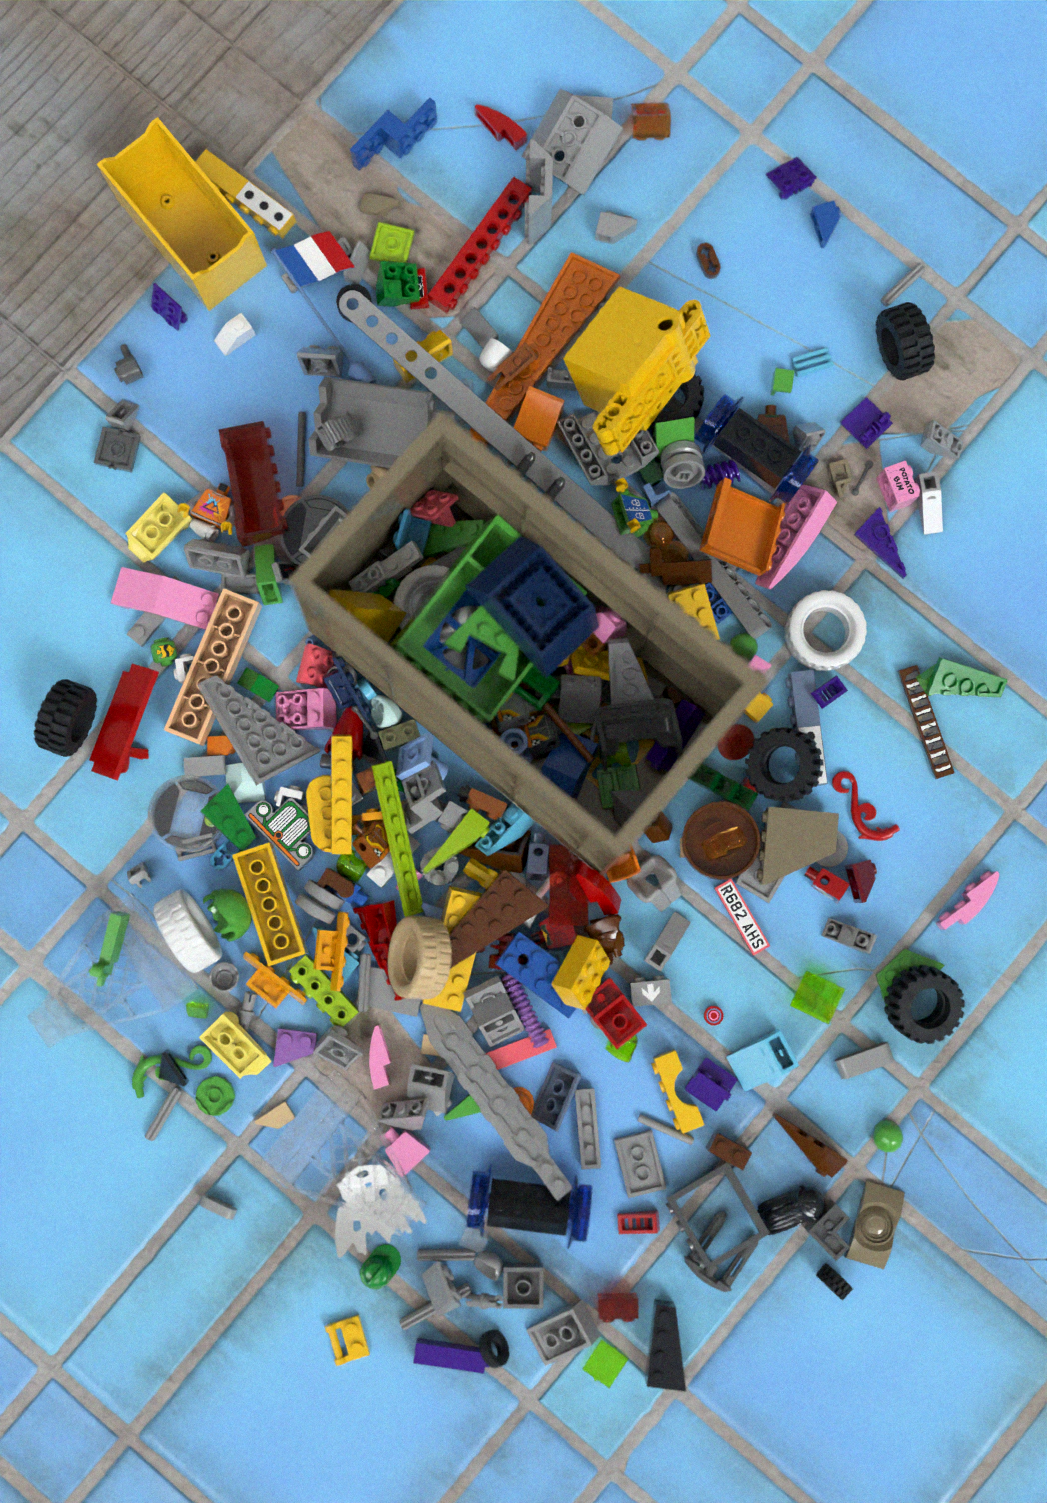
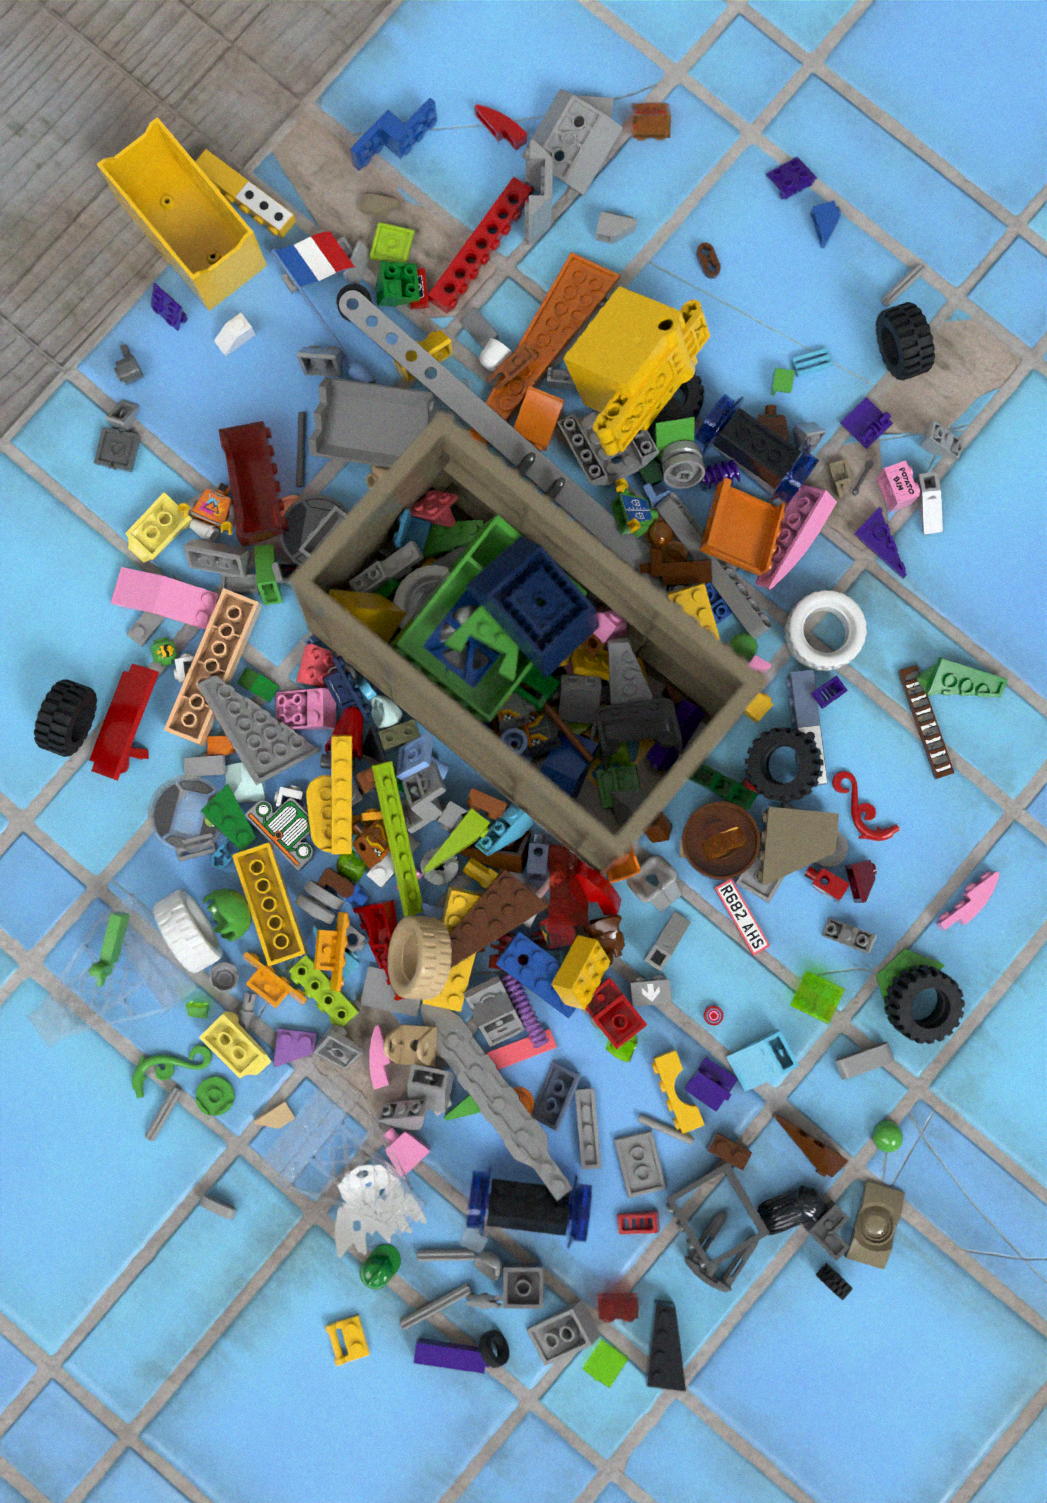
light grey tile [127,862,151,888] -> none
black slope [159,1049,189,1086] -> none
light grey brick [315,411,360,452] -> none
dark grey hinge [352,705,378,739] -> none
light grey axle [357,953,371,1012] -> none
light grey slope [422,1261,462,1316] -> none
dark grey plate [457,784,471,802] -> none
clear red piece [717,724,755,760] -> none
none -> tan hose [384,1024,437,1067]

